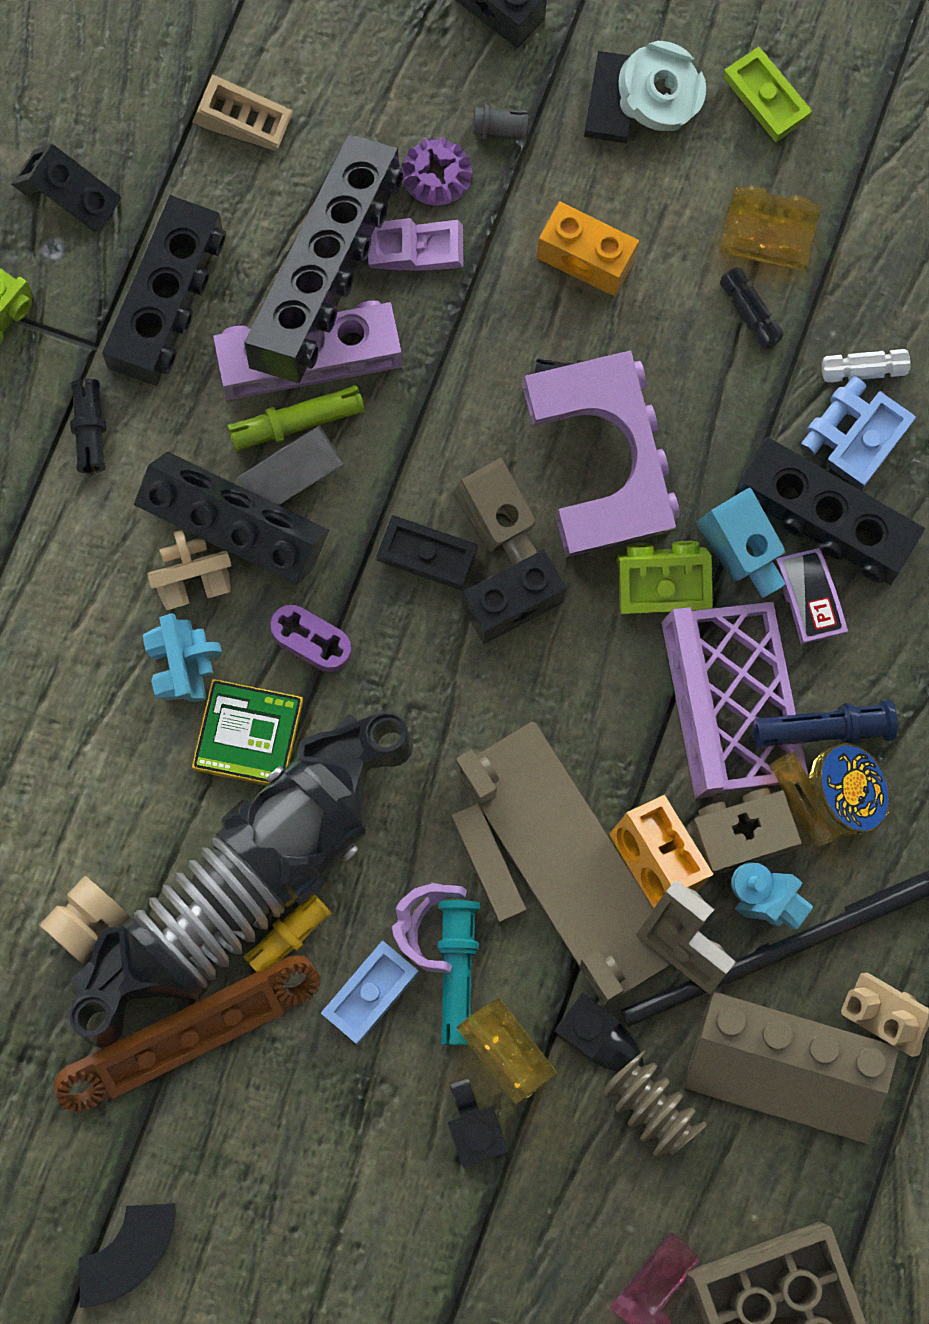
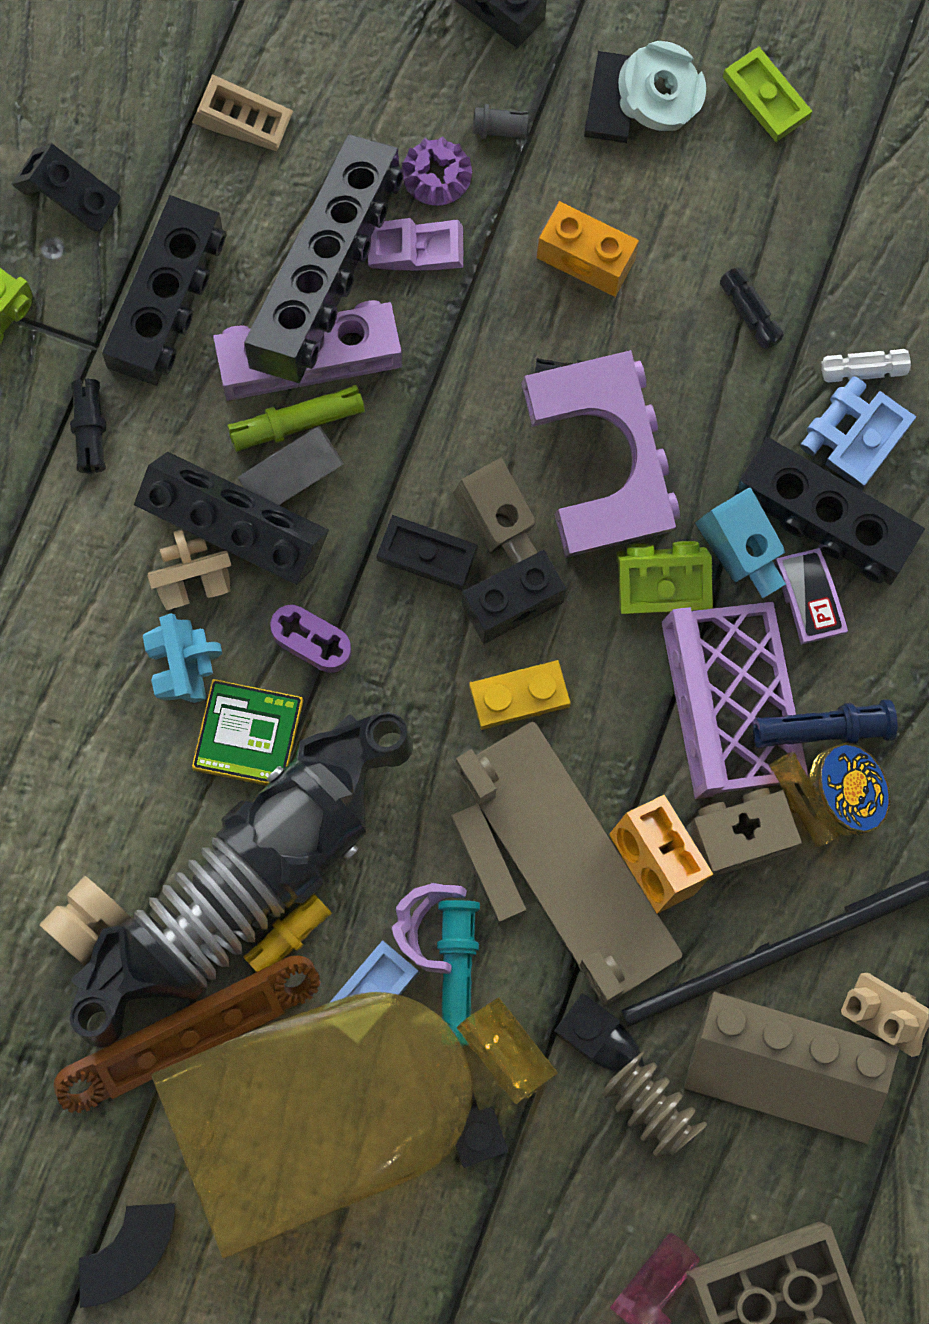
dark tan plate [636,879,736,995] -> none
clear yellow bracket [719,186,821,271] -> none
medium azure hips [731,863,813,929] -> none
none -> clear yellow windscreen [151,992,473,1258]
none -> yellow plate [469,660,571,730]

